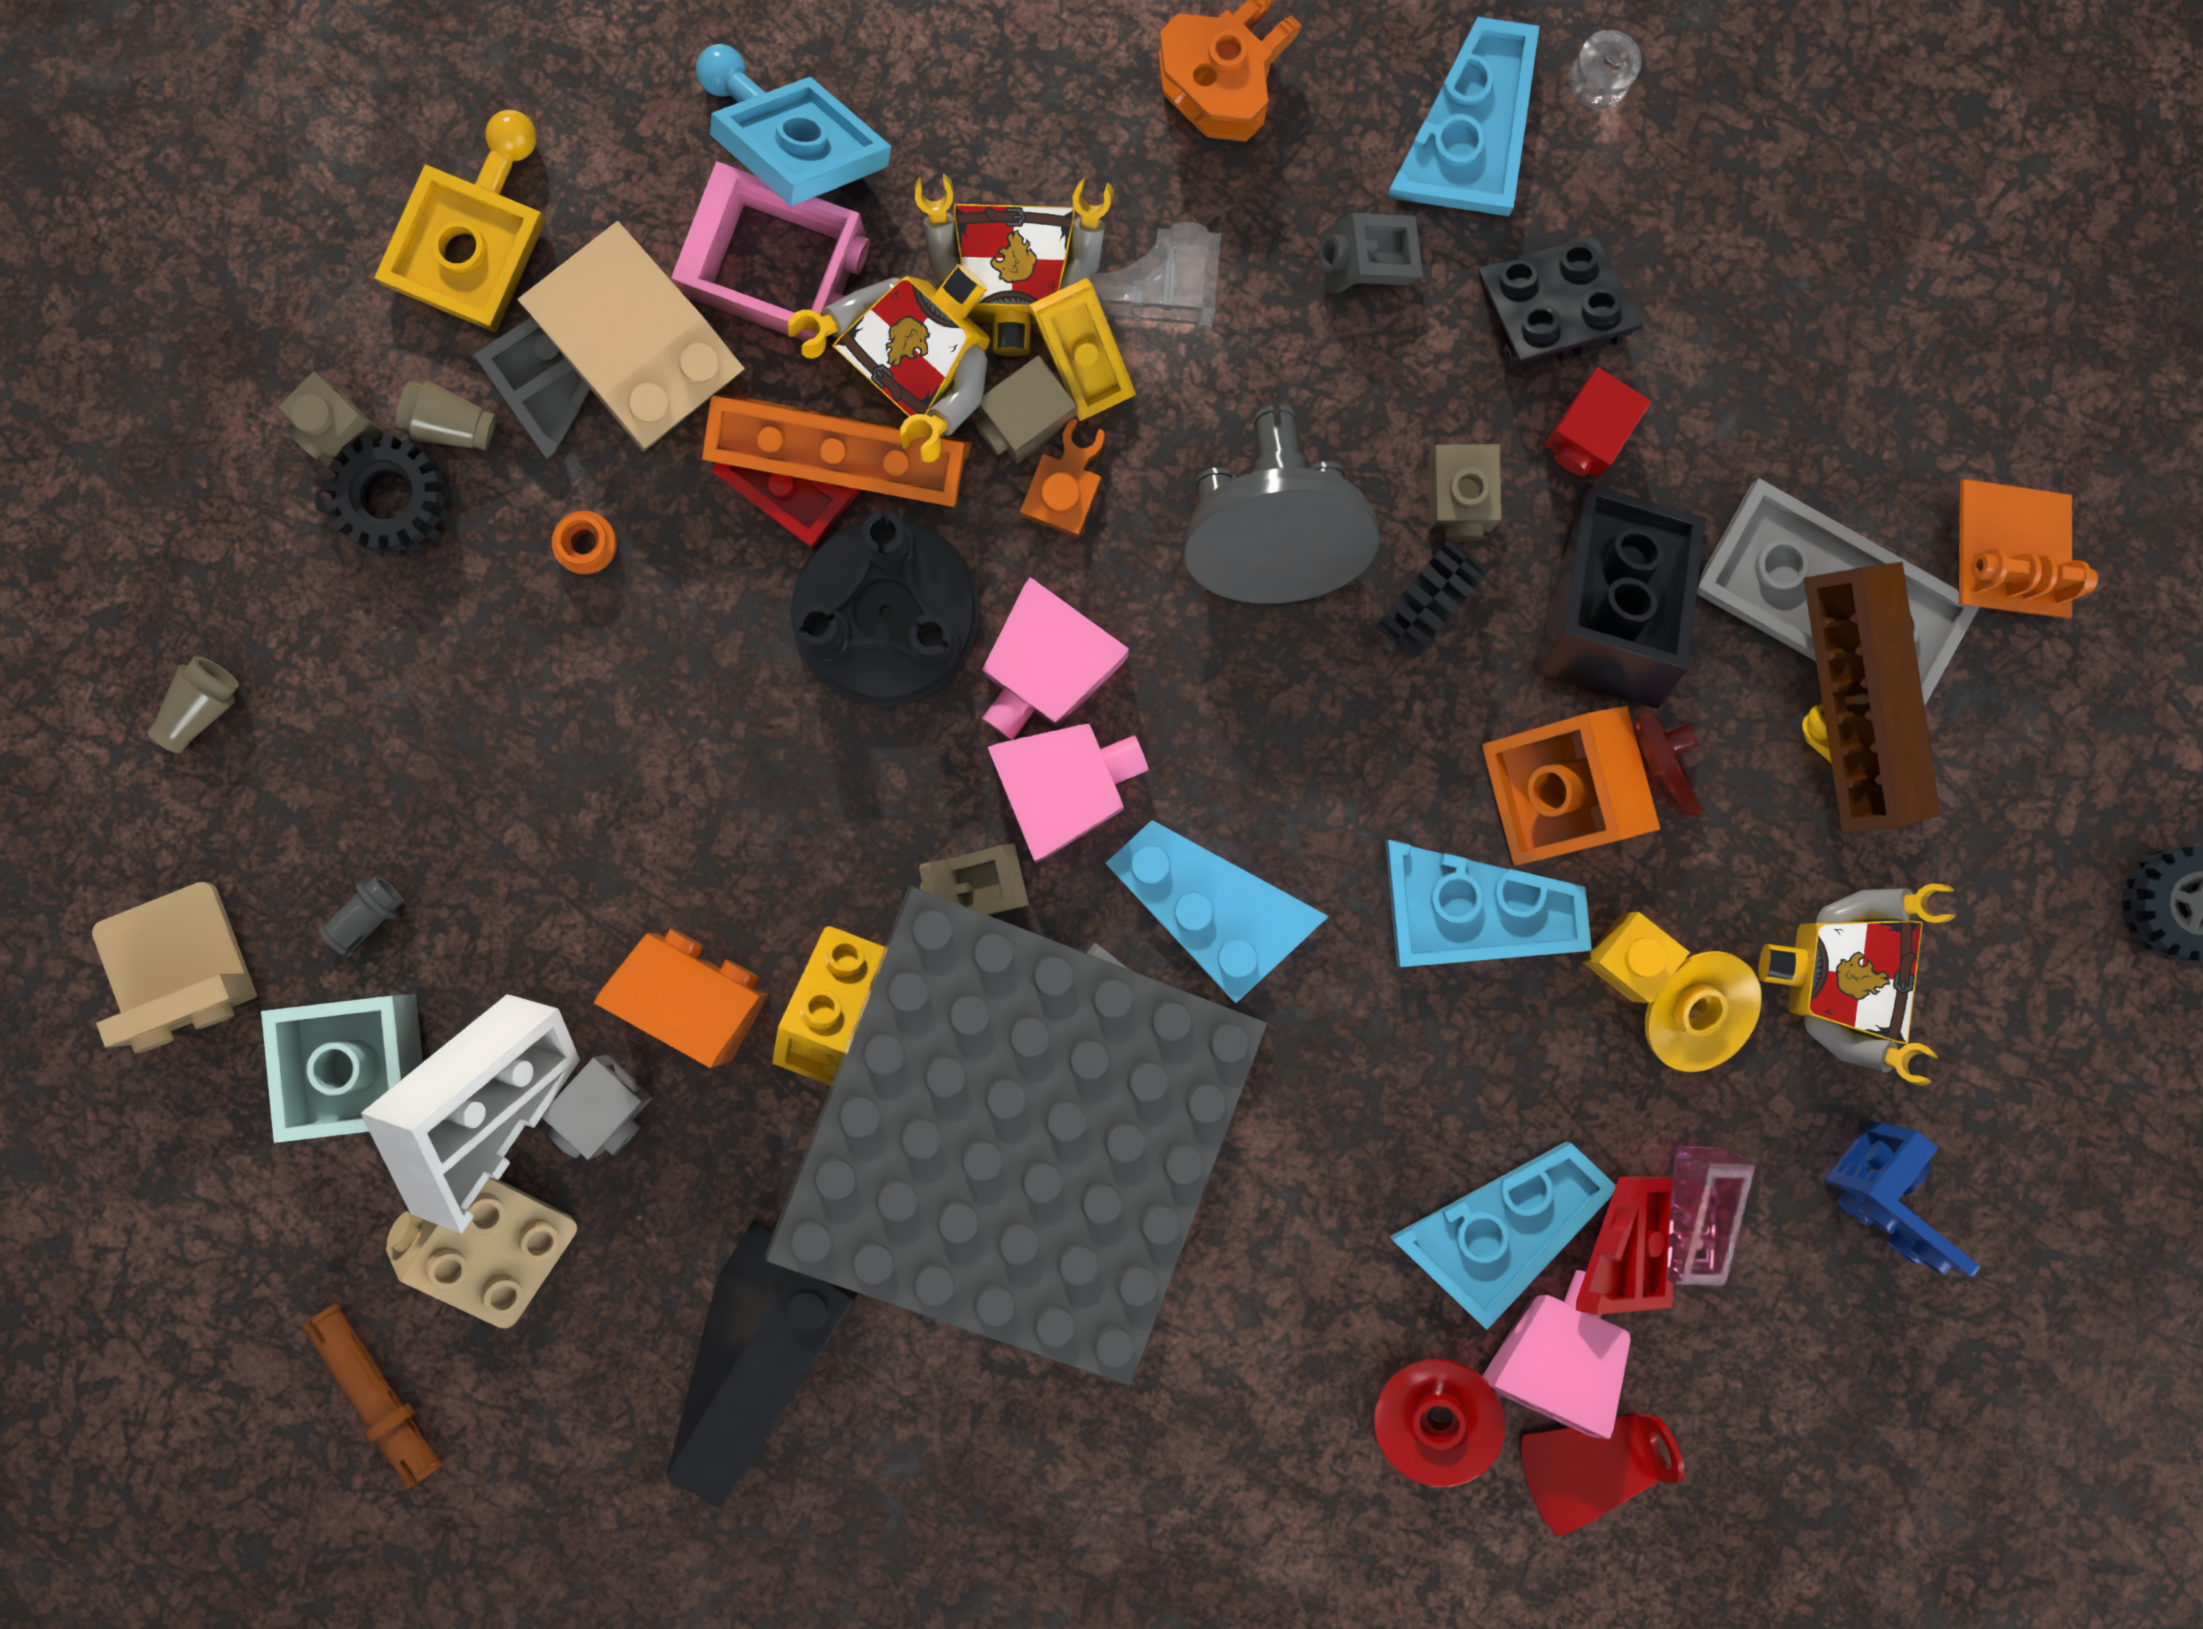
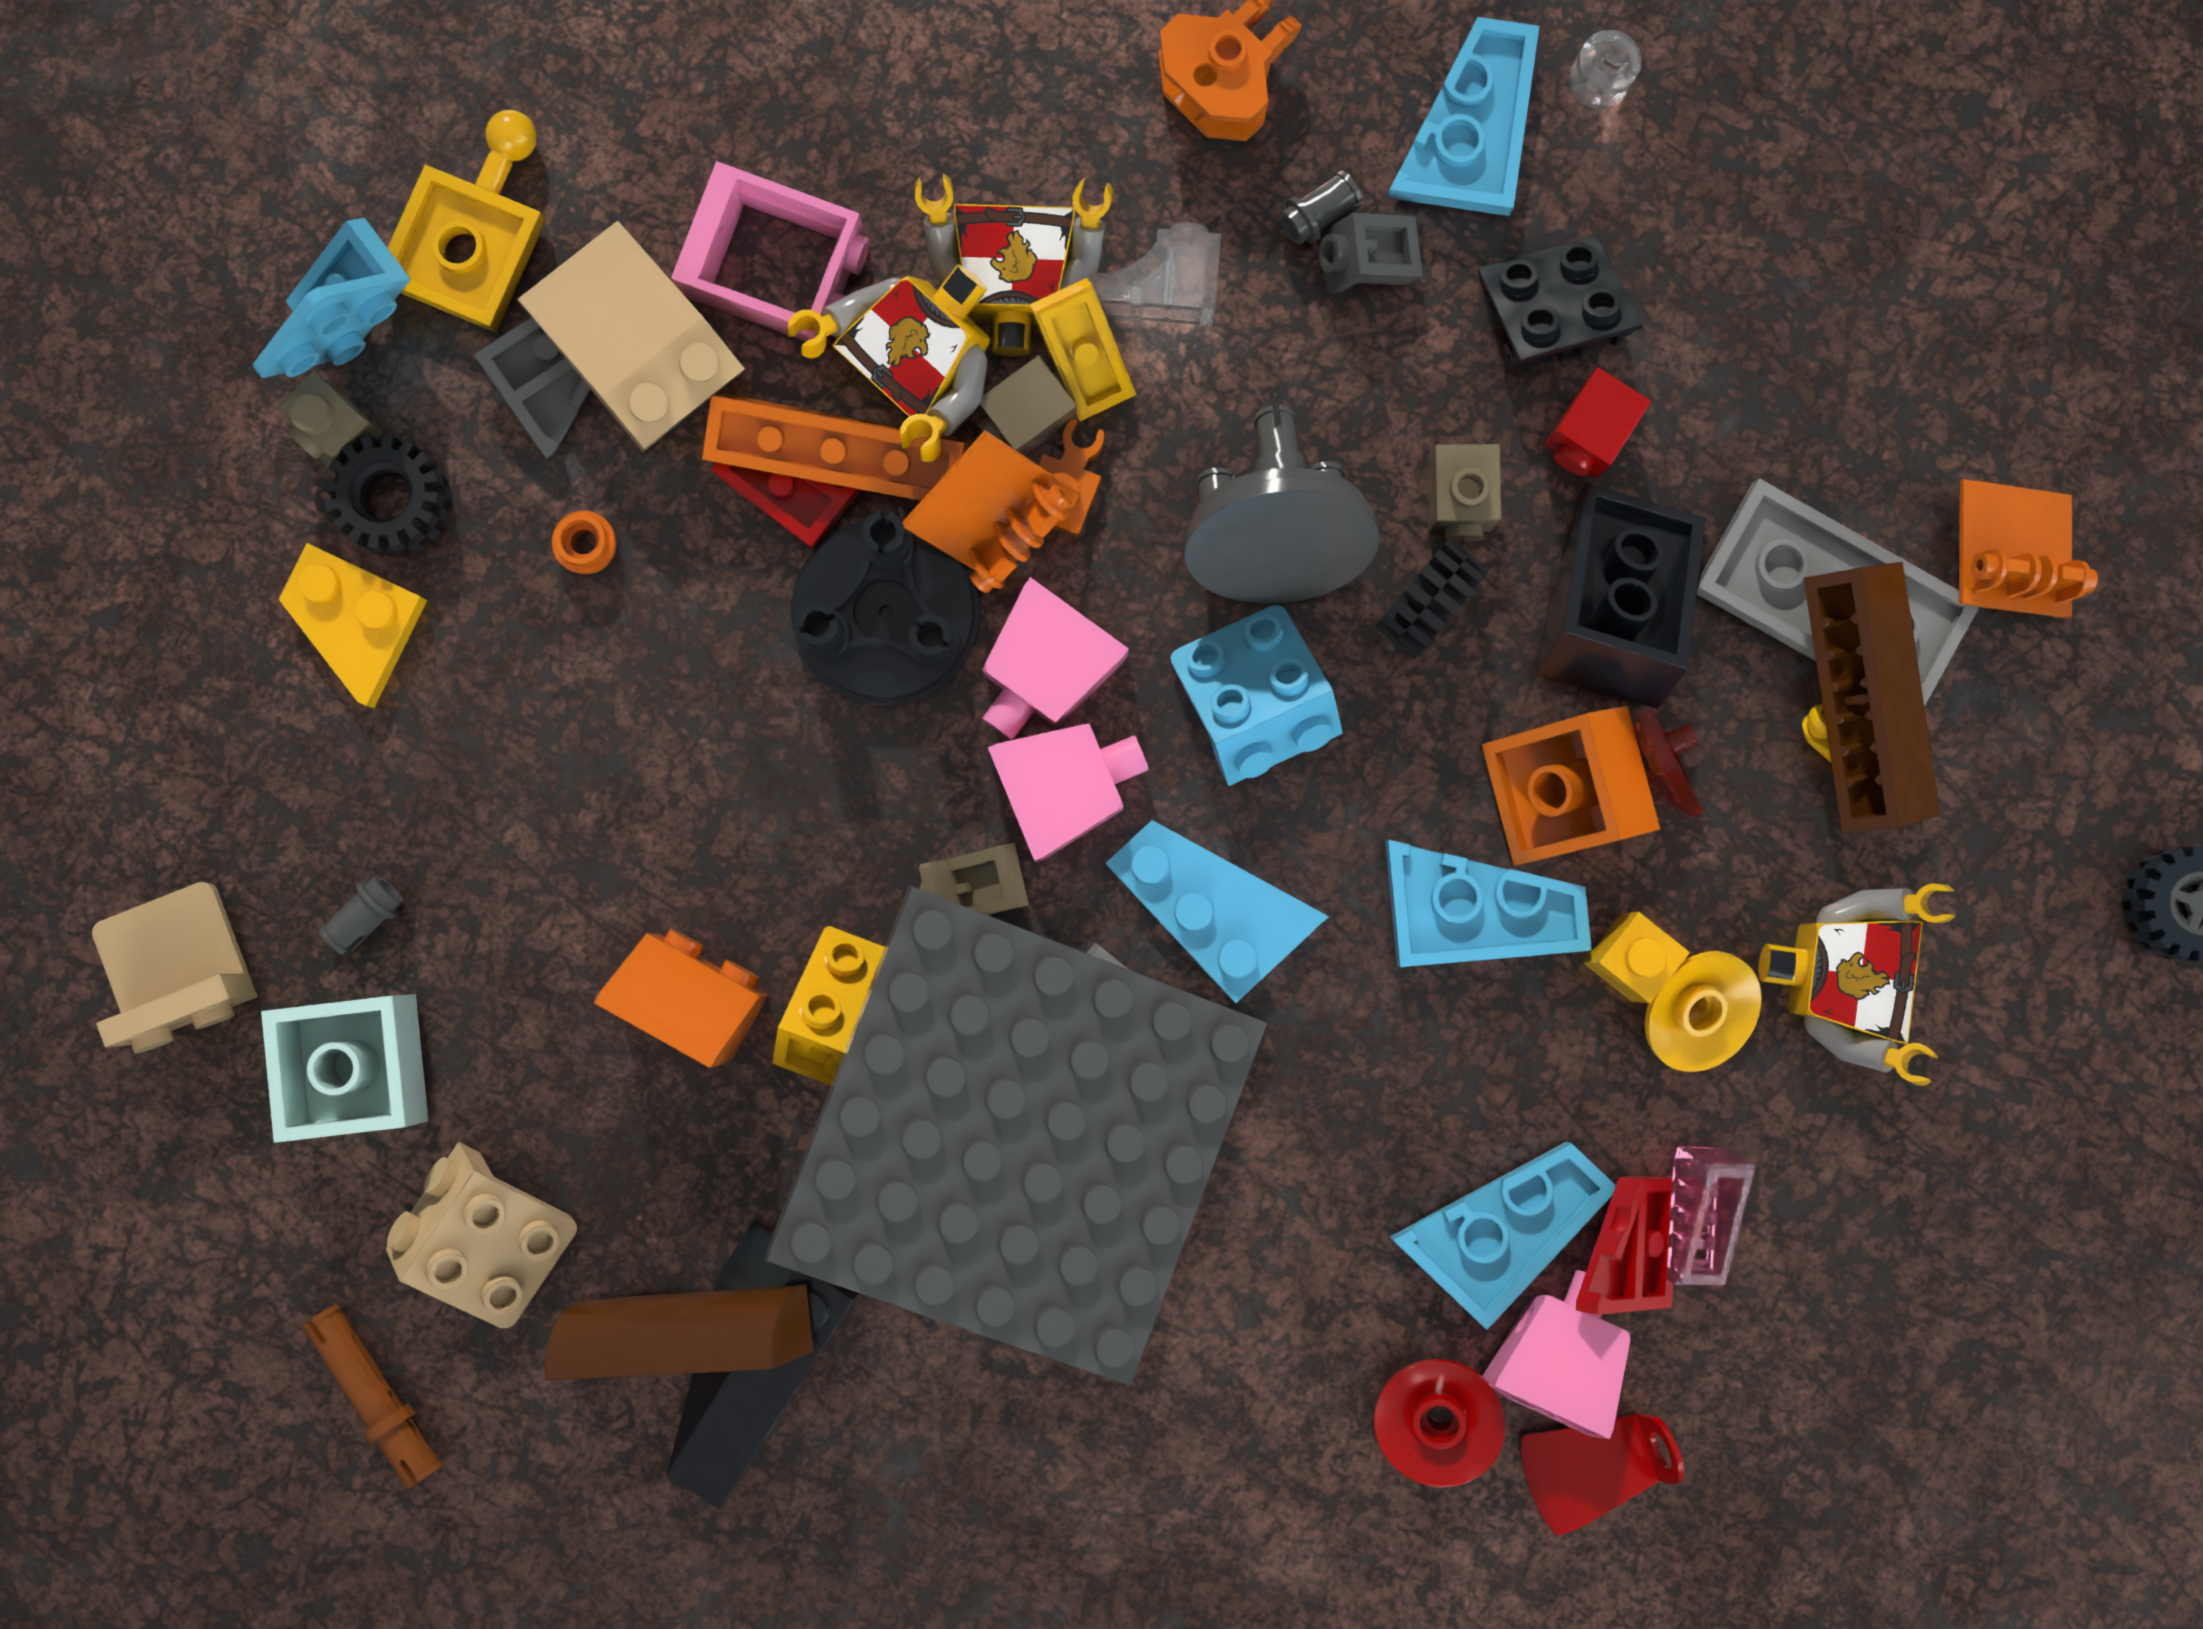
dark tan cone [147,656,239,753] -> none
white wedge [360,994,580,1234] -> none
dark tan cone [395,380,496,451] -> none
light grey brick [542,1055,653,1160] -> none
medium azure plate [696,44,892,207] -> none
blue bracket [1825,1120,1981,1278] -> none
none -> medium azure bracket [253,218,411,378]
none -> yellow wing [279,543,428,708]
none -> reddish brown brick [545,1285,814,1381]
none -> orange hinge [902,430,1078,593]
none -> medium azure bracket [1171,605,1343,786]
none -> dark grey pin [1279,170,1363,245]

